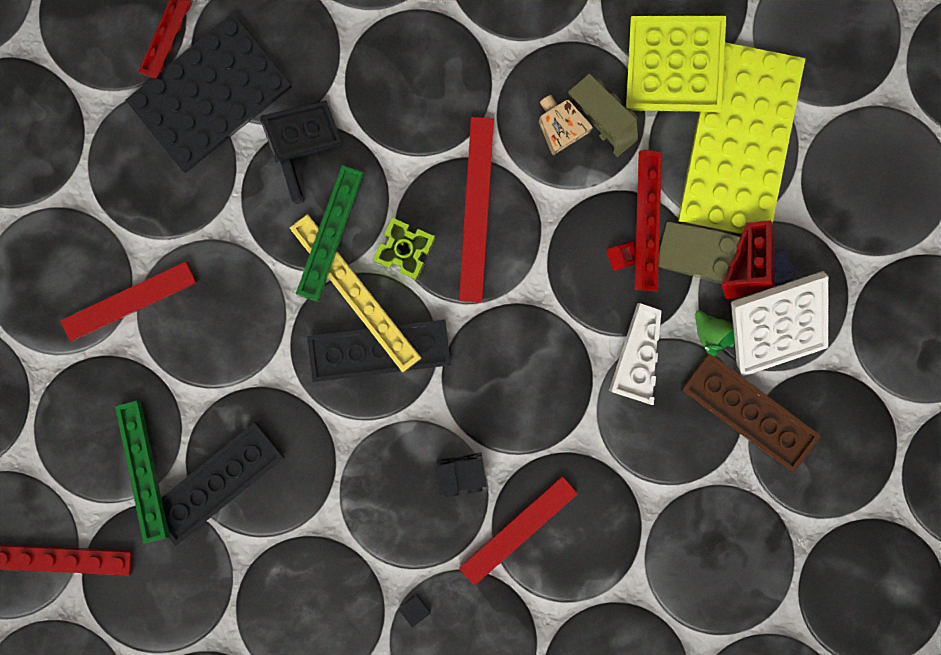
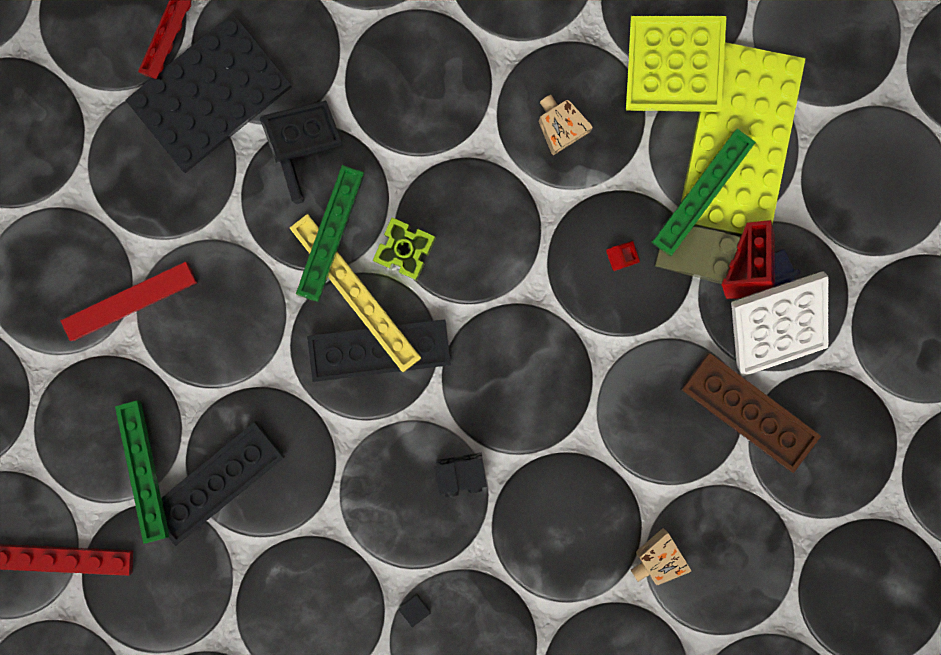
red tile [459,117,494,303] -> none
red tile [459,476,578,586] -> none
olive wedge [568,74,638,157] -> none
white wing [609,303,661,405] -> none
red plate [635,150,662,291] -> none
bright green hat [695,310,735,357] -> none
none -> tan torso [631,528,691,585]
none -> green plate [651,129,756,256]

